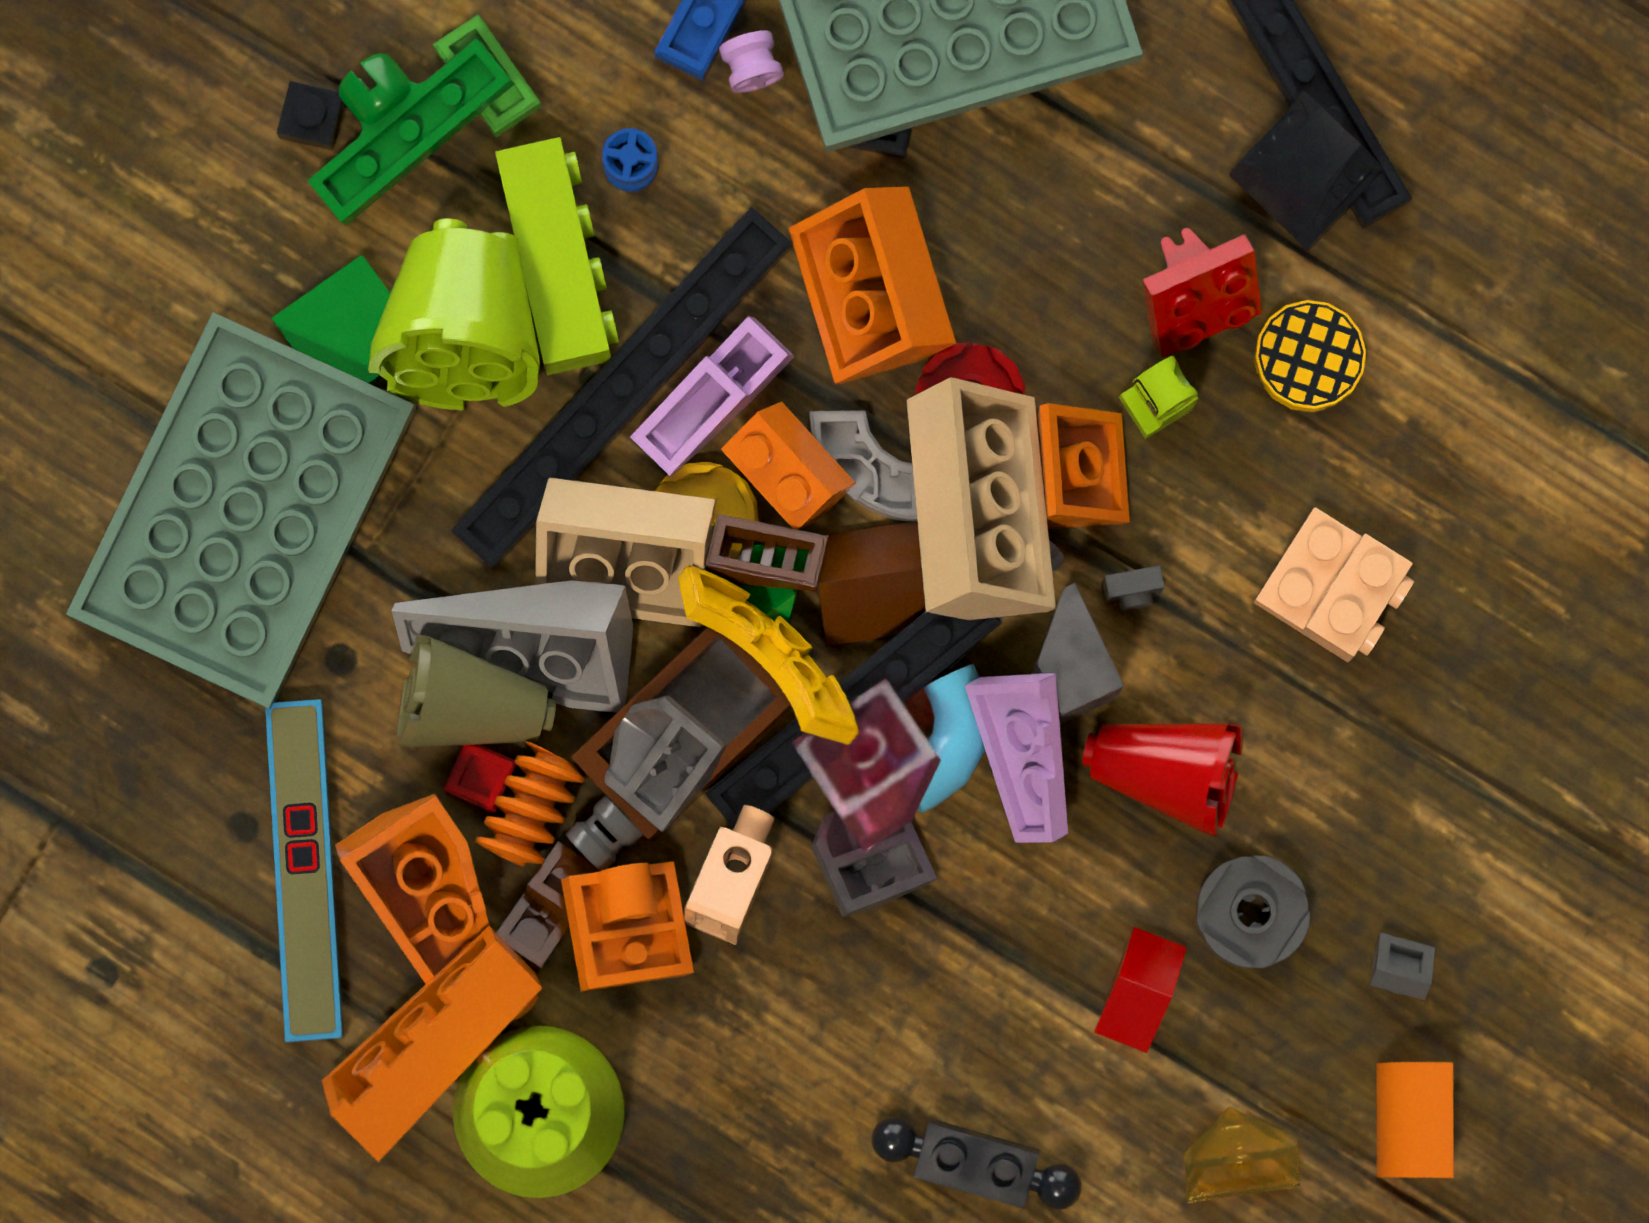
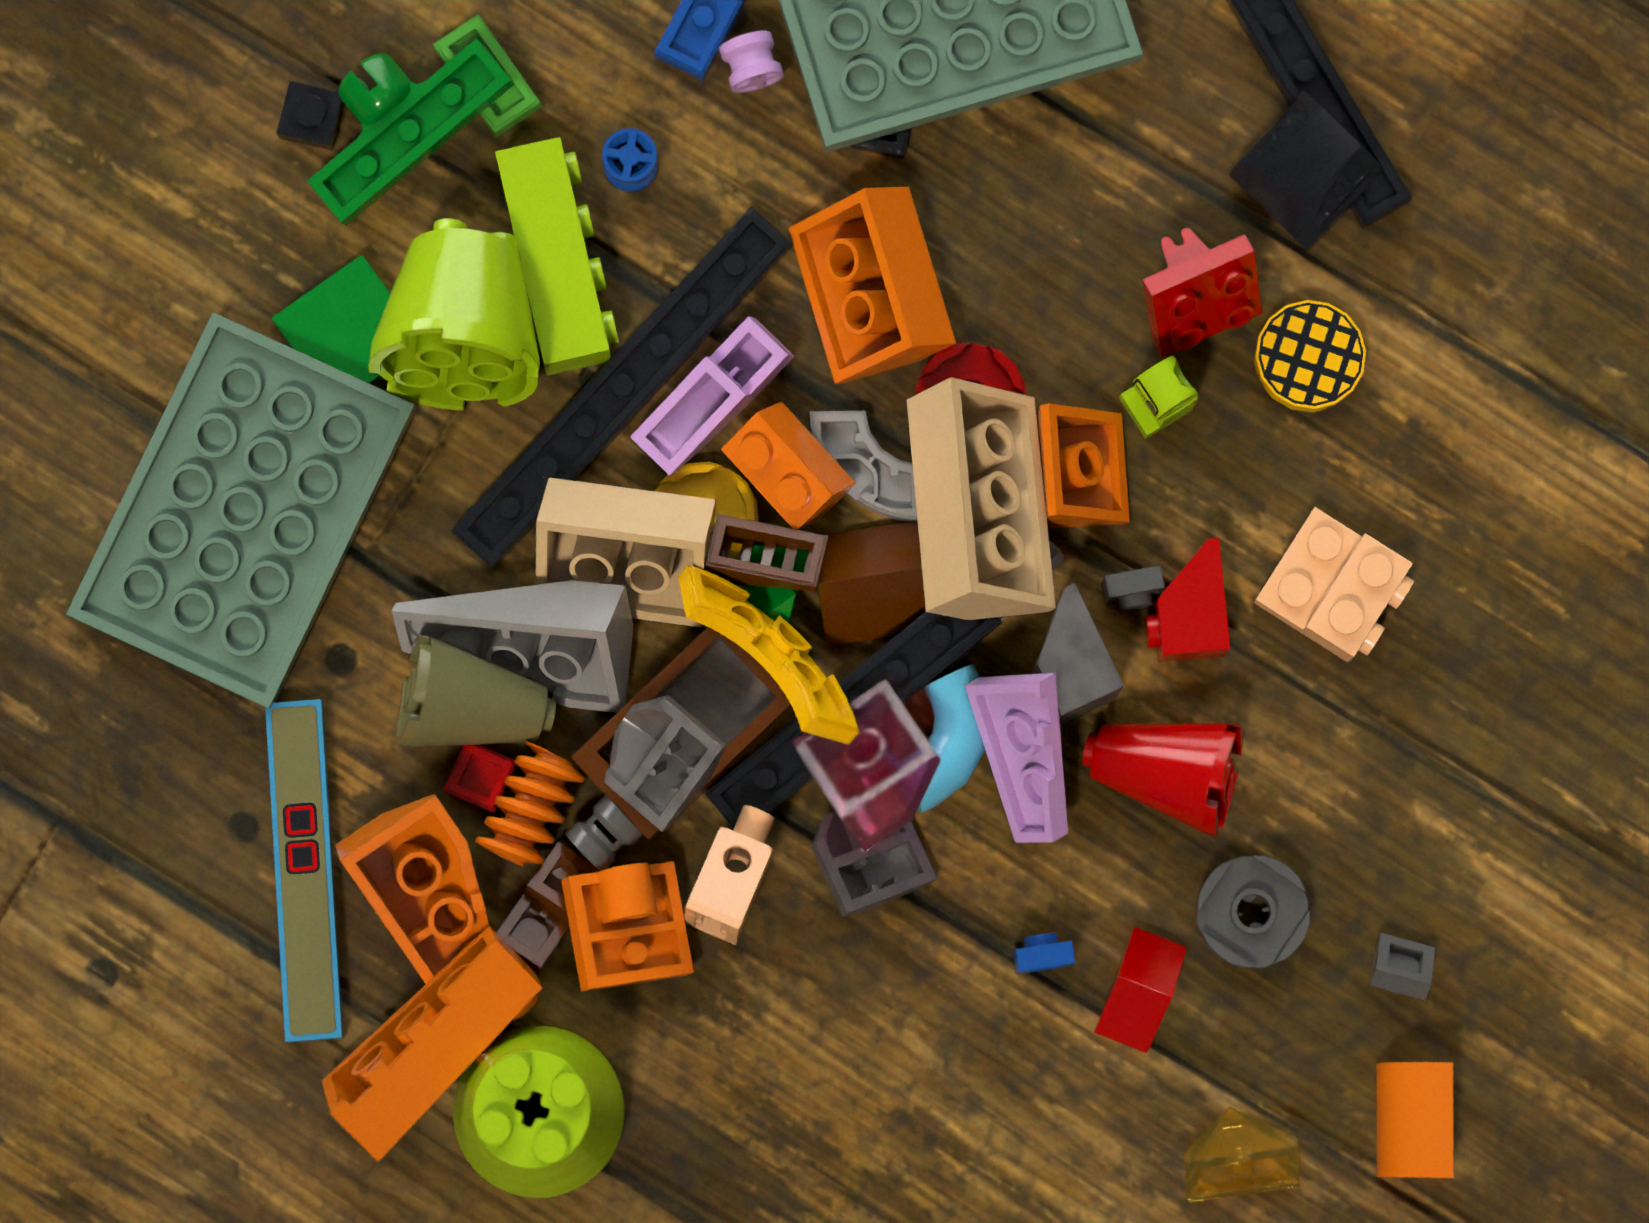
black plate [871,1117,1082,1210] -> none
none -> blue plate [1012,933,1075,975]
none -> red slope [1144,538,1230,662]

